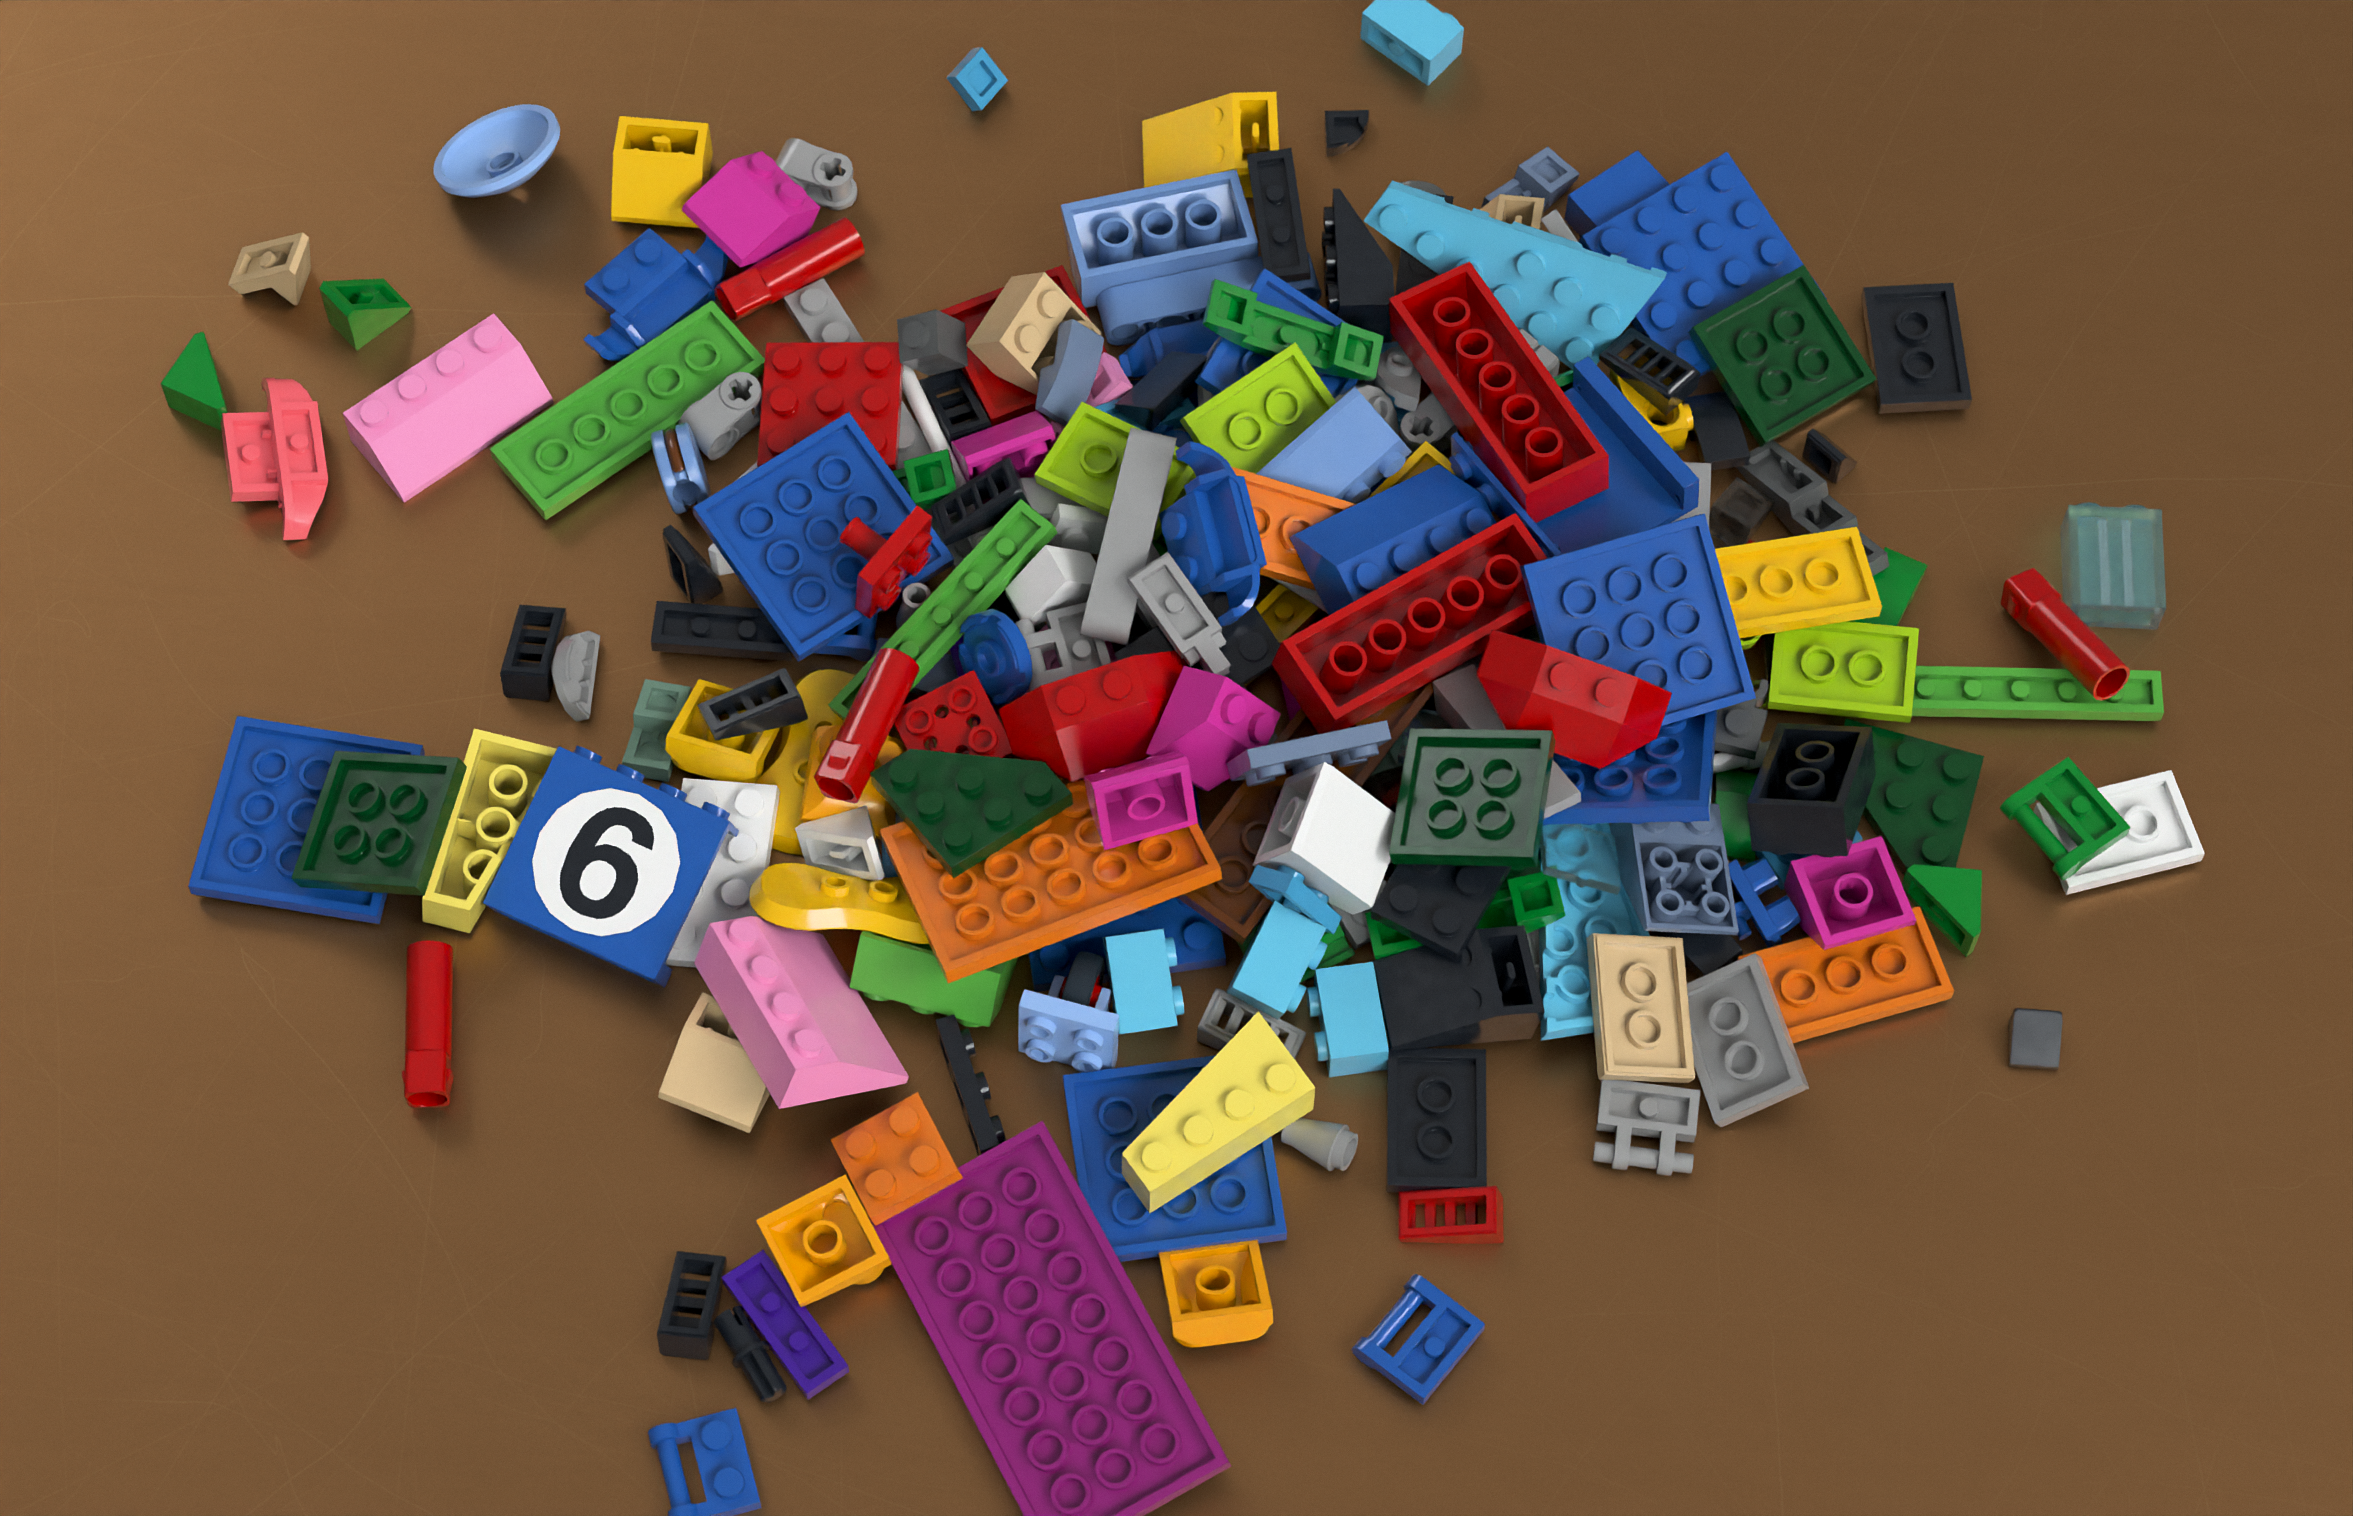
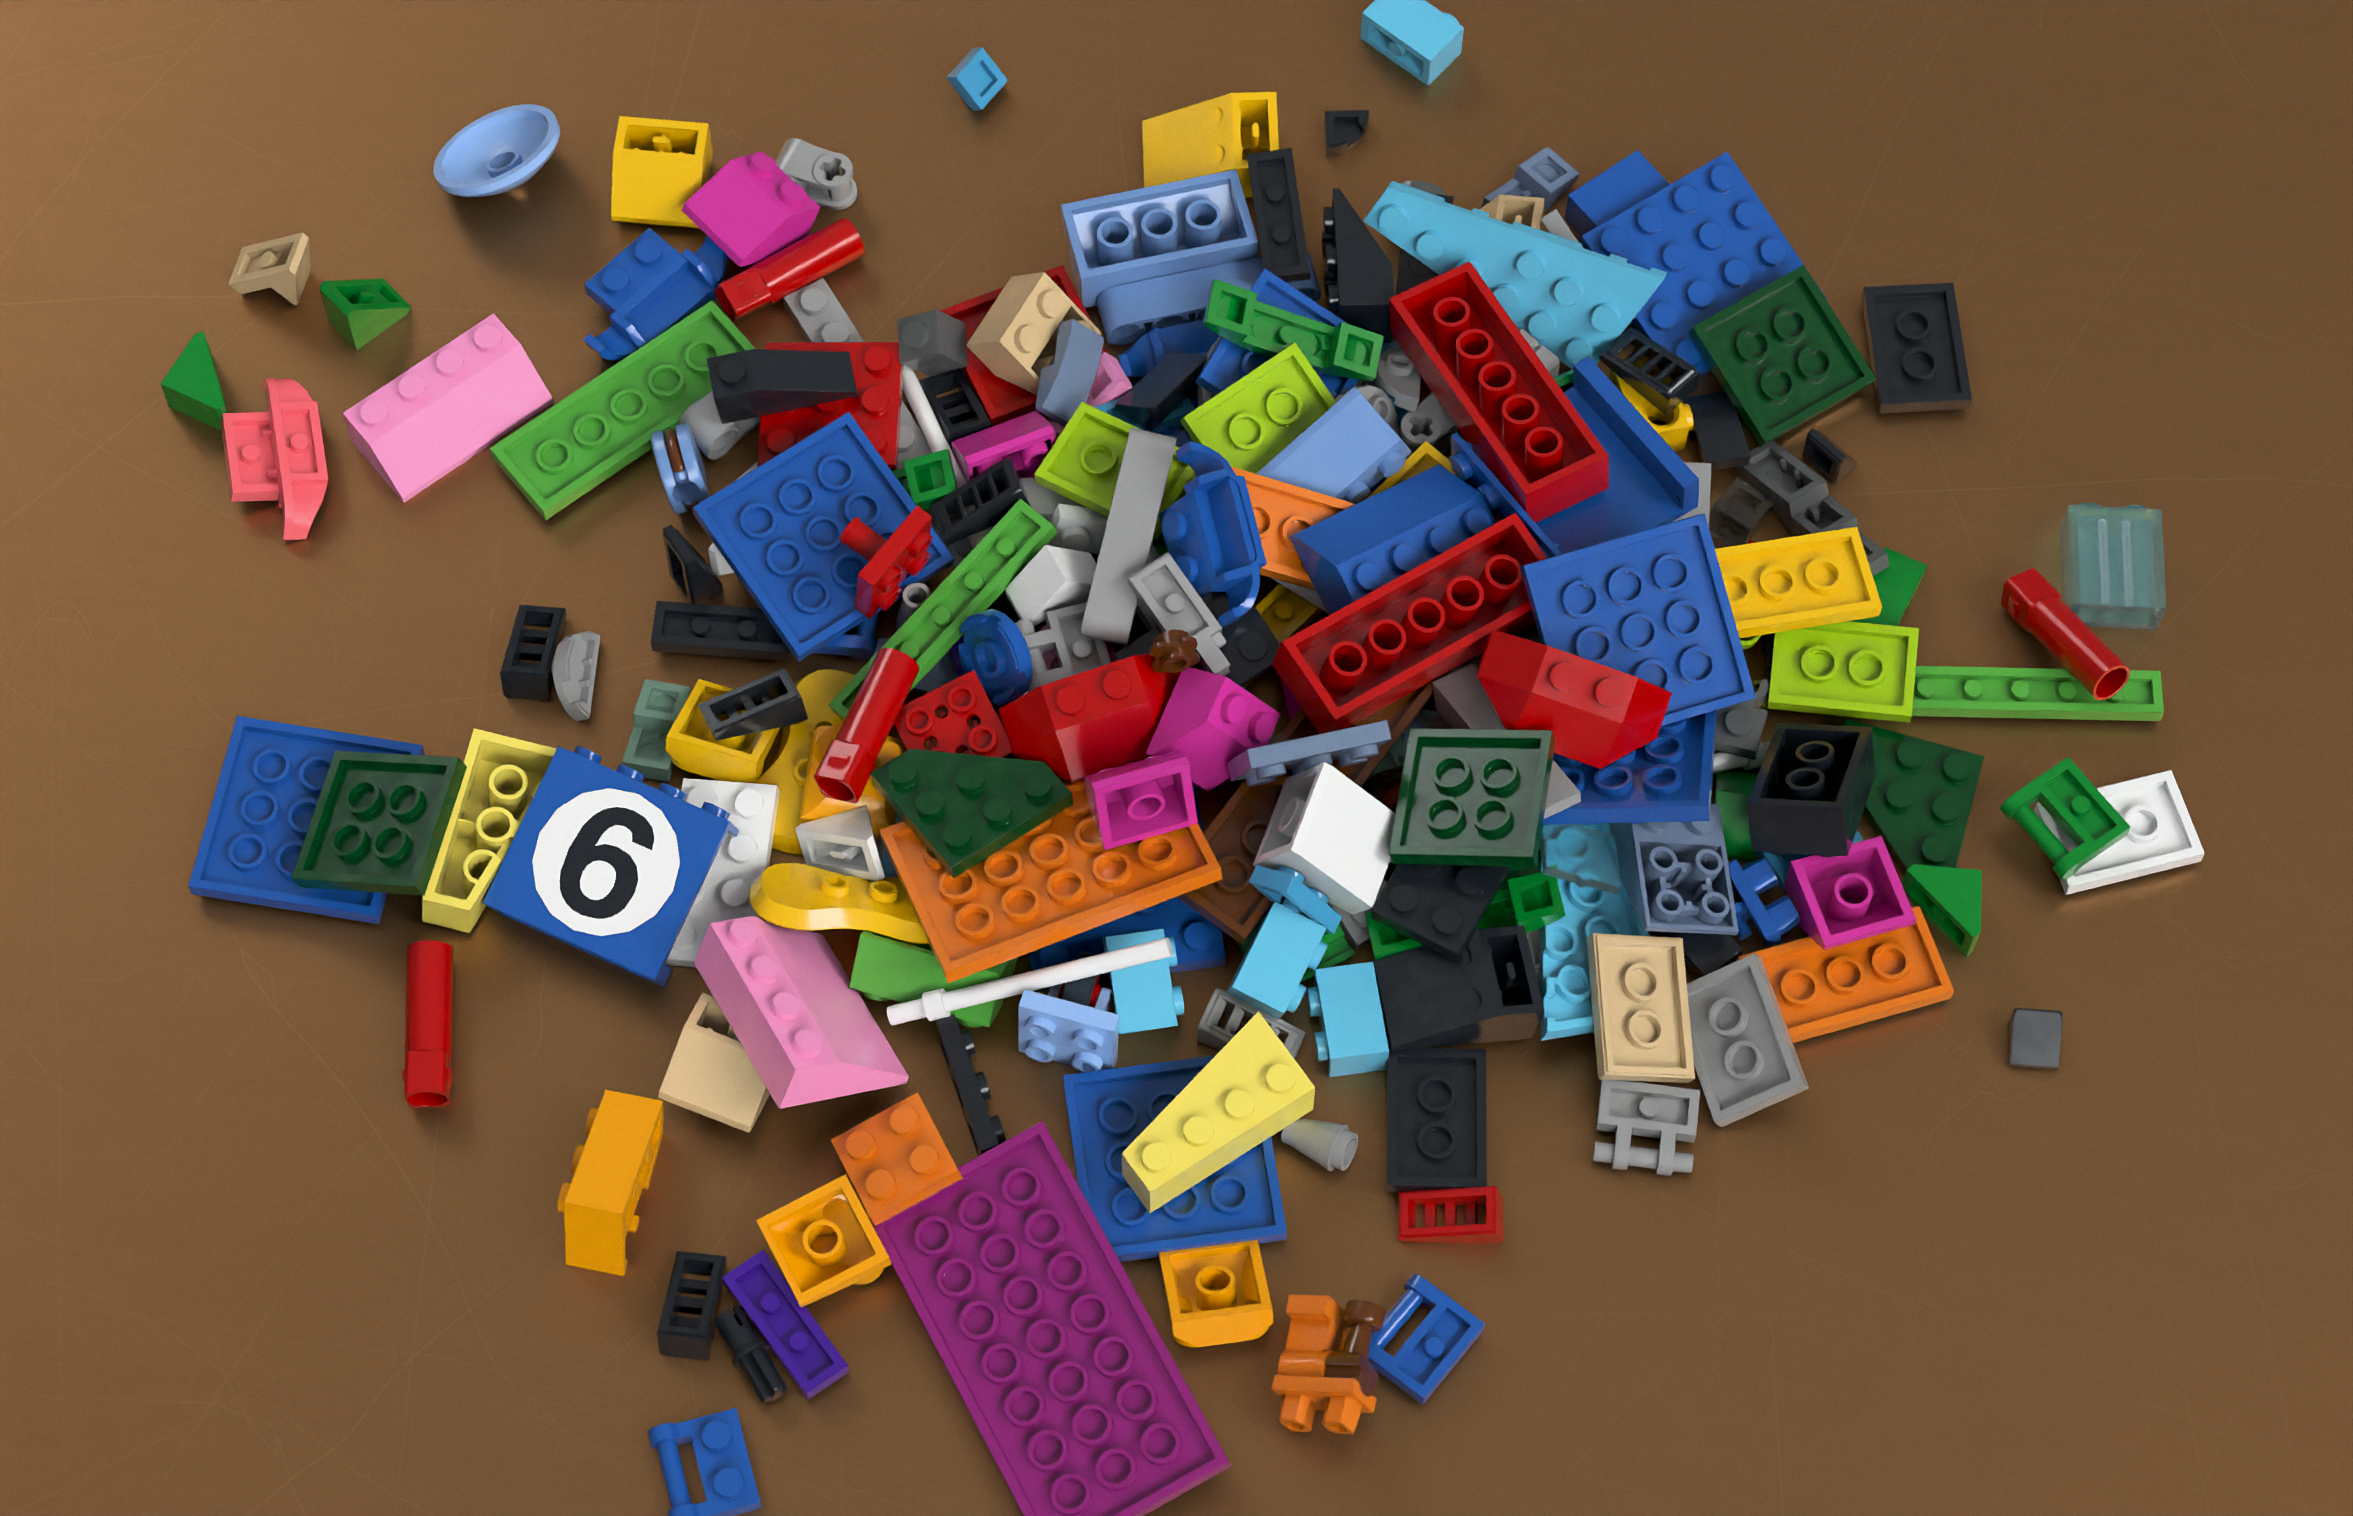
none -> light orange wedge [557,1089,663,1276]
none -> black slope [707,349,858,424]
none -> white bar [887,937,1173,1026]
none -> reddish brown plate [1150,629,1200,673]
none -> orange hips [1271,1294,1386,1435]

